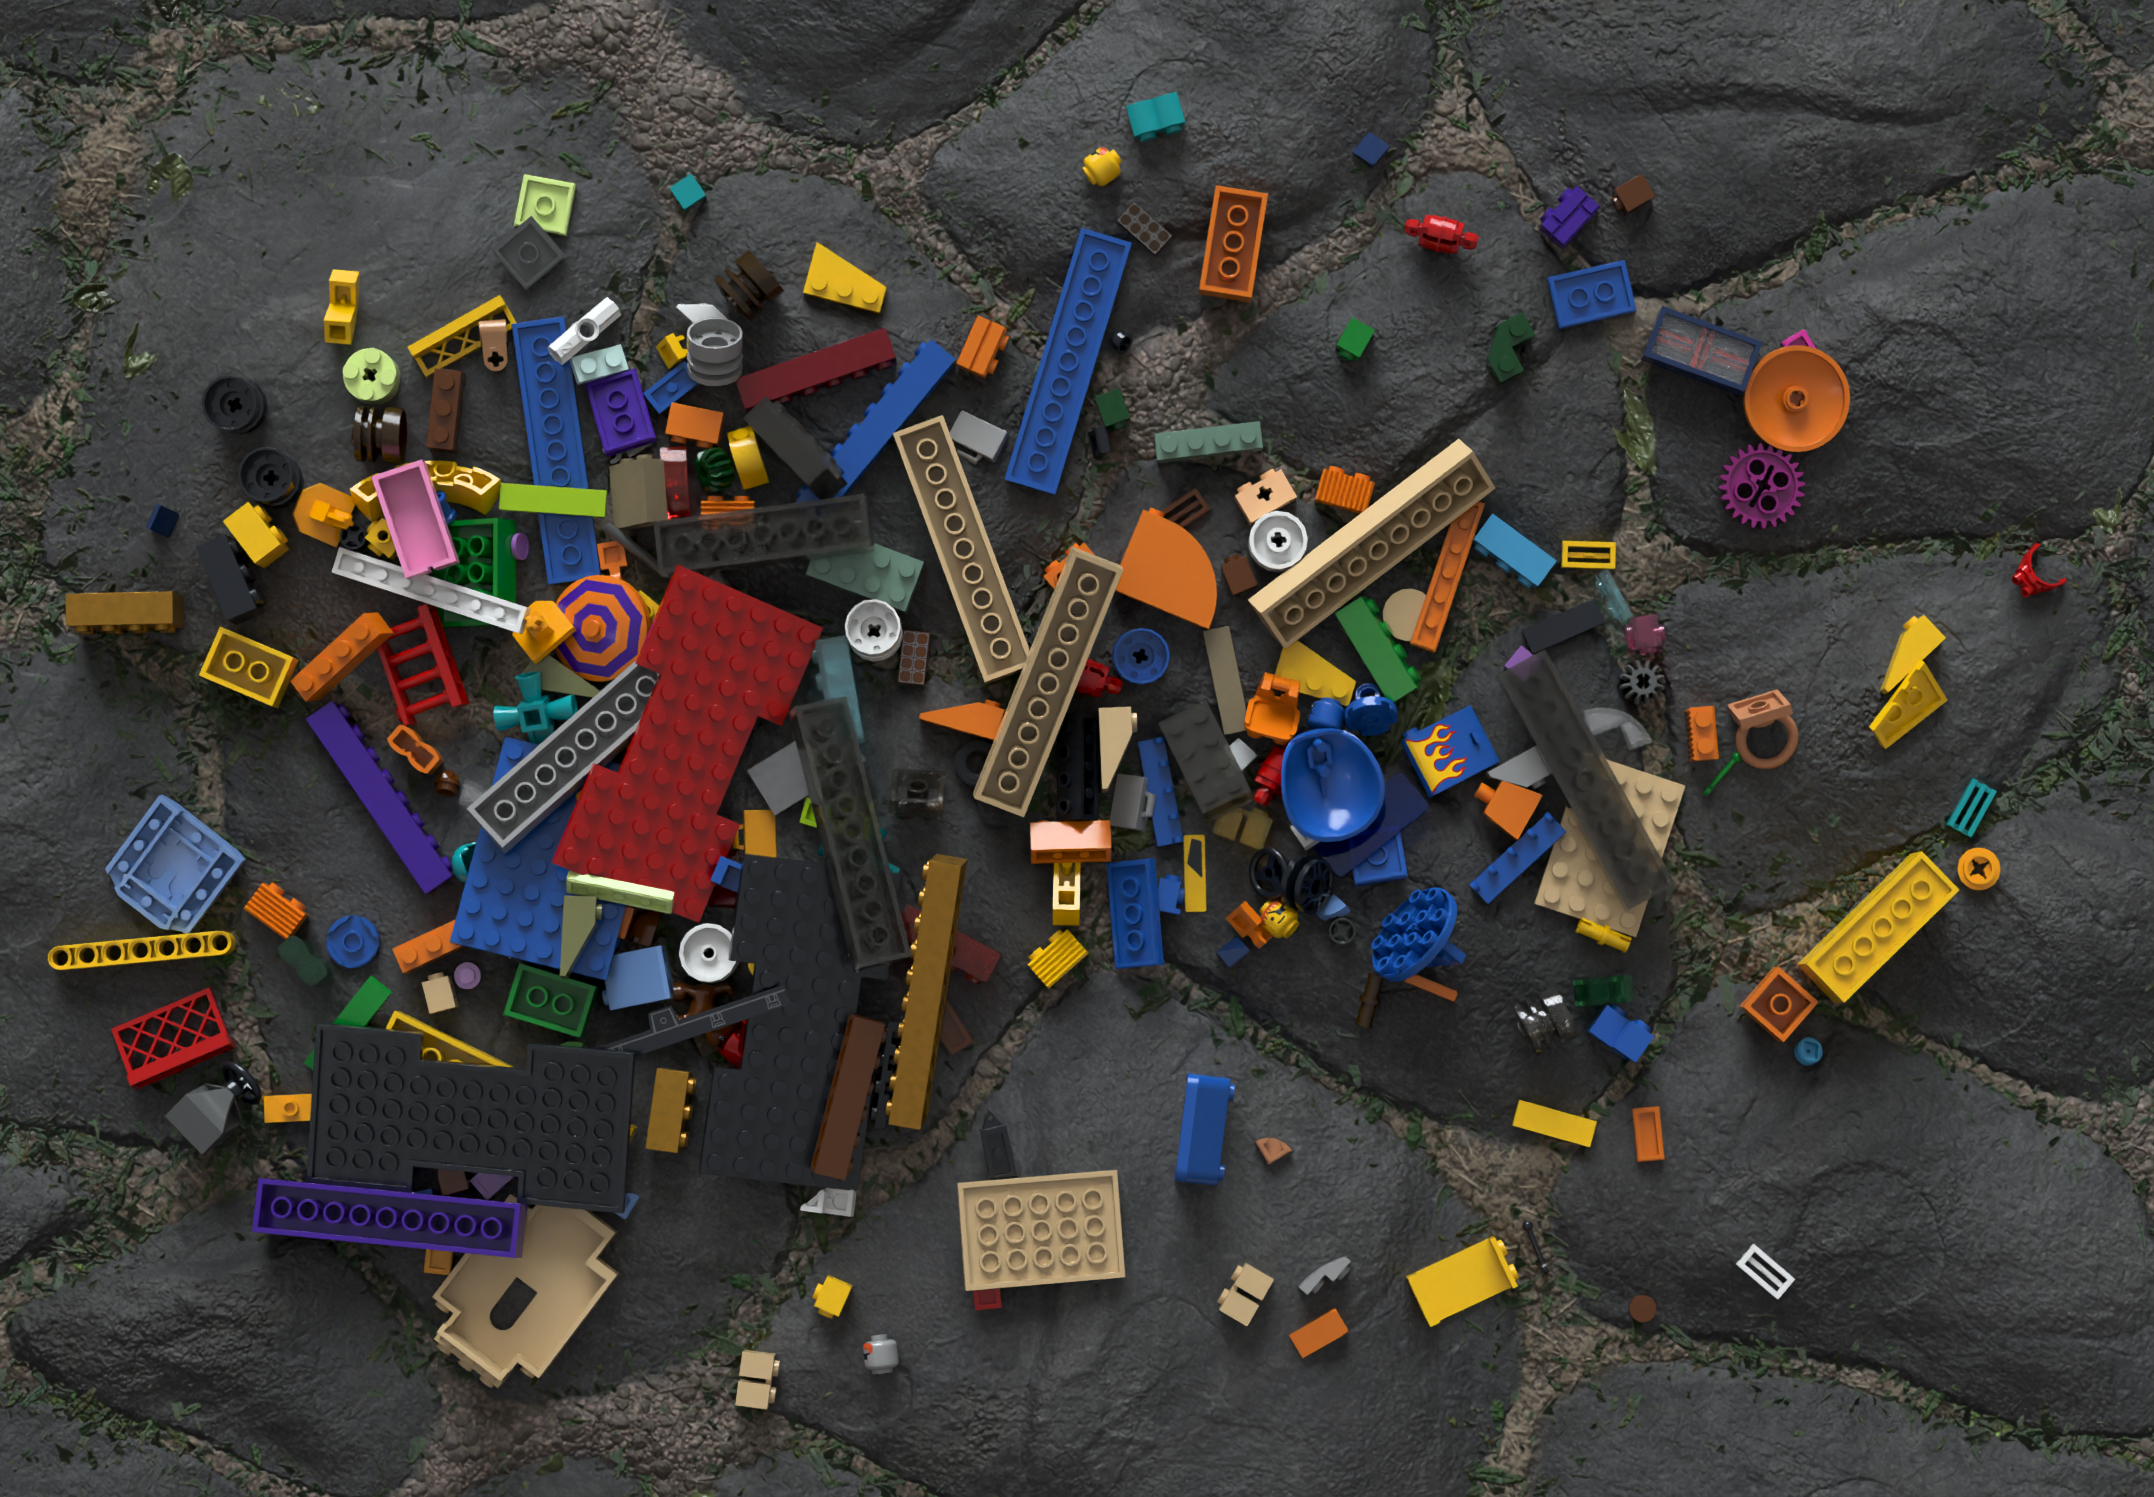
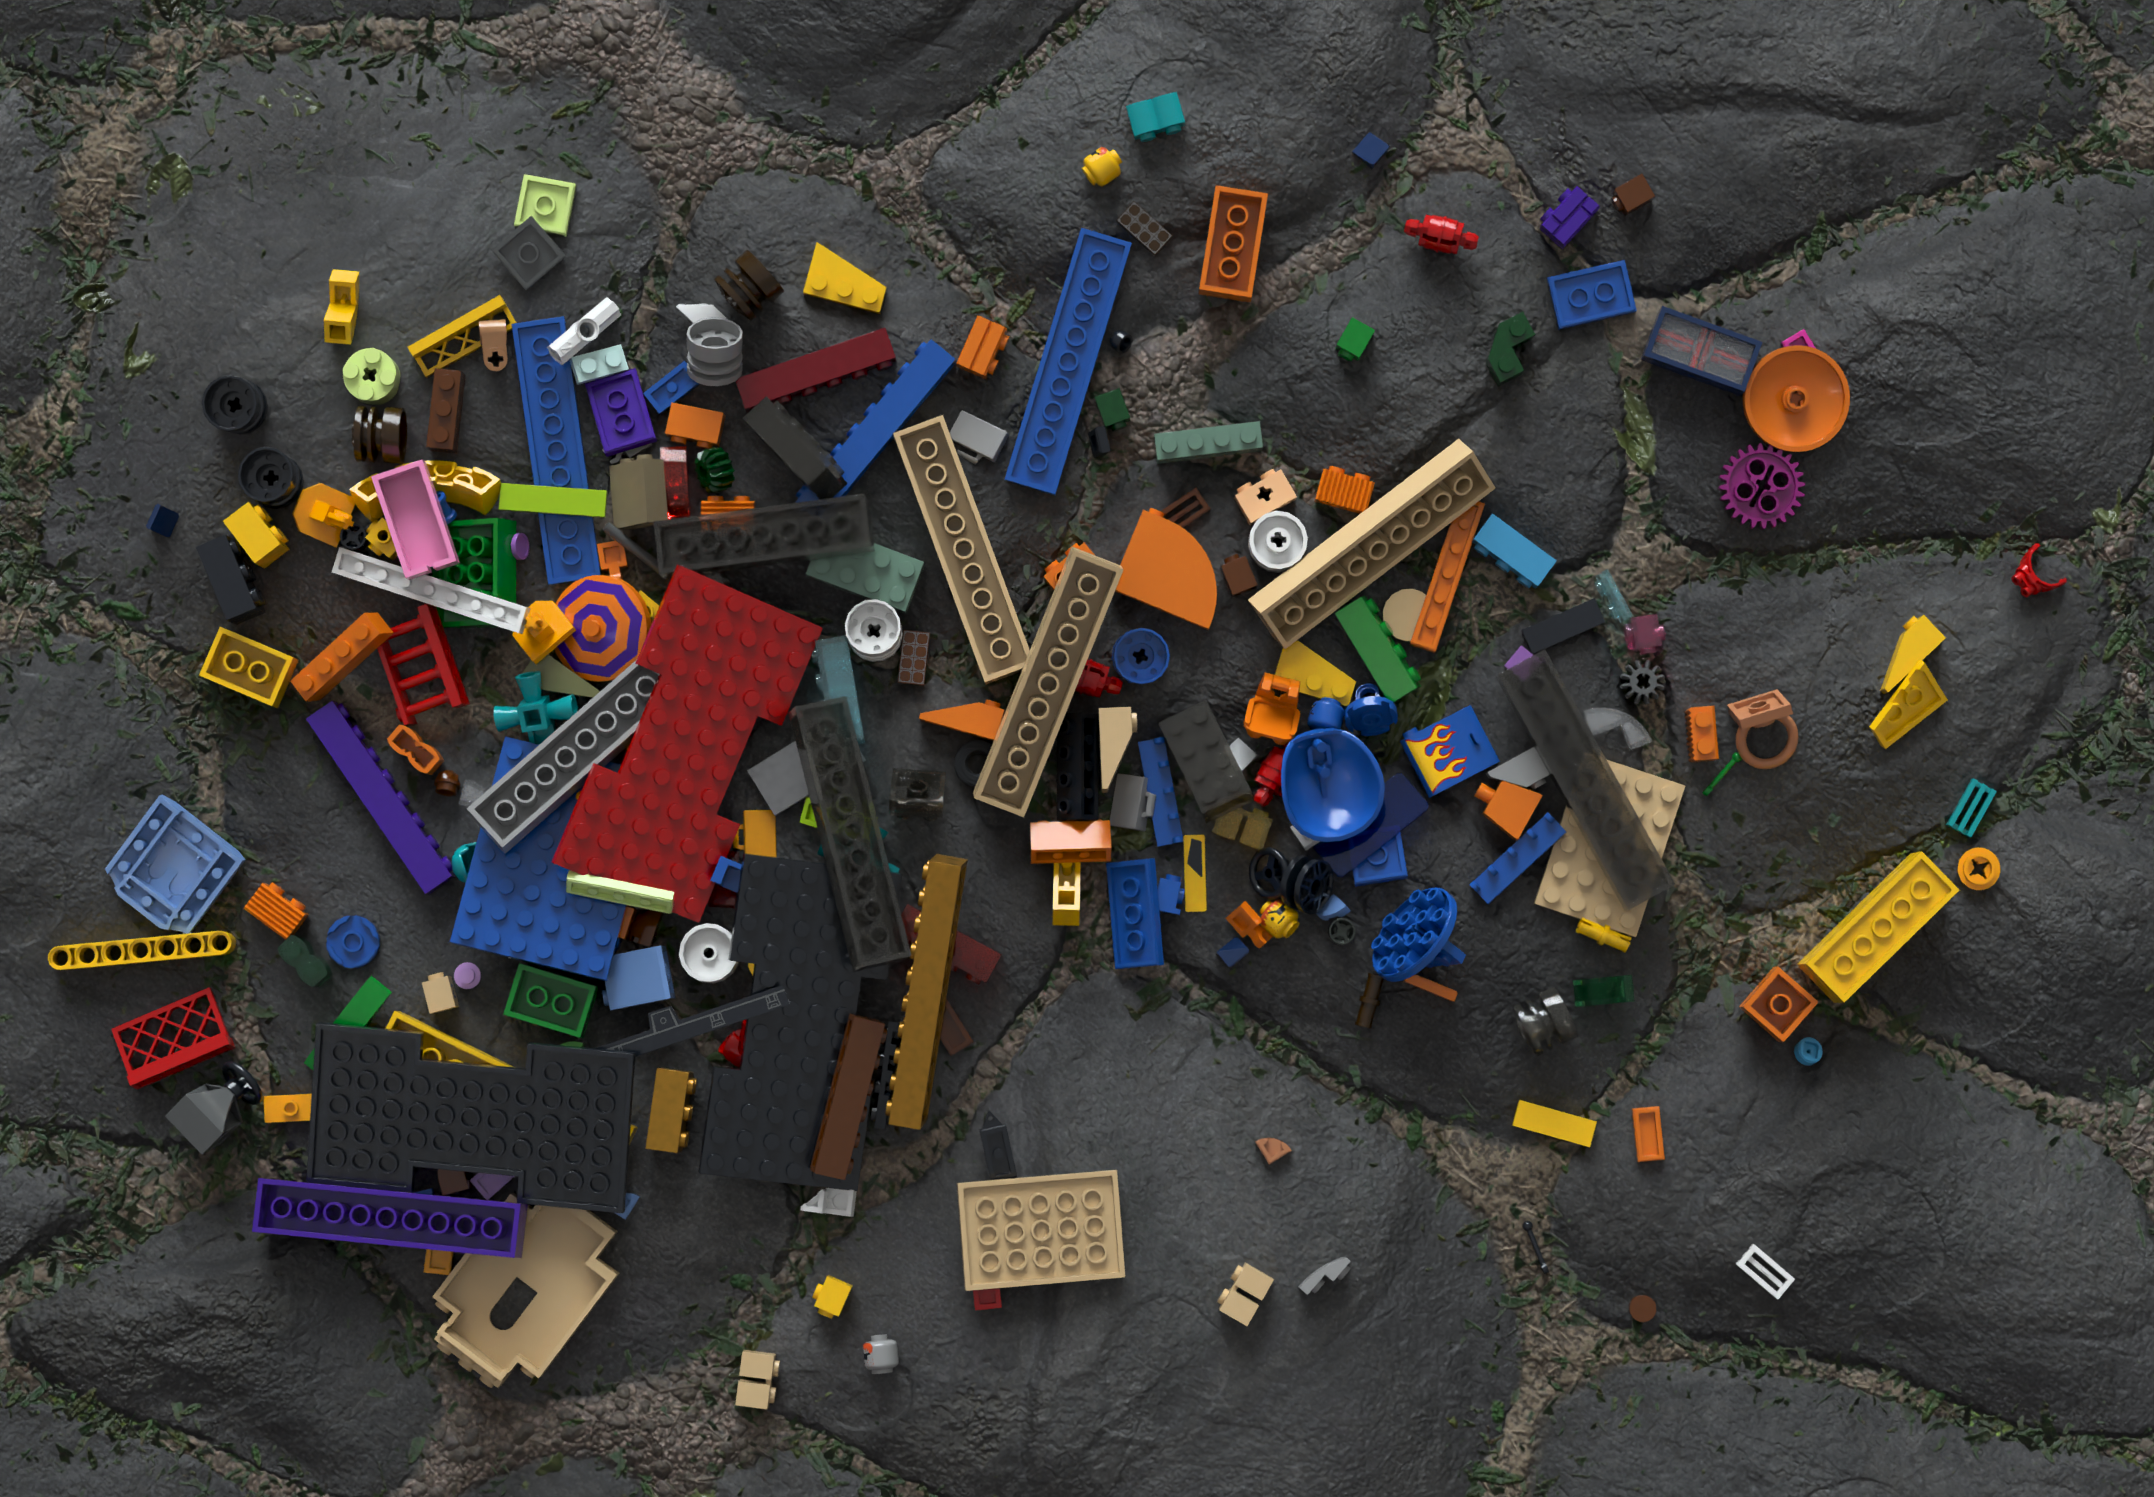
pearl gold brick [66,591,183,635] -> none
orange brick [392,919,465,973] -> none
olive slope [560,896,603,979] -> none
yellow tile [656,333,688,369] -> none
teal tile [670,174,707,211] -> none
reddish brown animal [673,982,741,1047] -> none
yellow brick [727,425,769,490] -> none
yellow brick [1027,929,1089,988] -> none
blue windscreen [1174,1073,1235,1186] -> none
dark tan tile [1203,626,1246,735] -> none
orange slope [1289,1308,1349,1358] -> none
yellow panel [1406,1236,1519,1327] -> none
yellow tile [1561,541,1616,570] -> none
blue brick [1587,1004,1654,1063] -> none

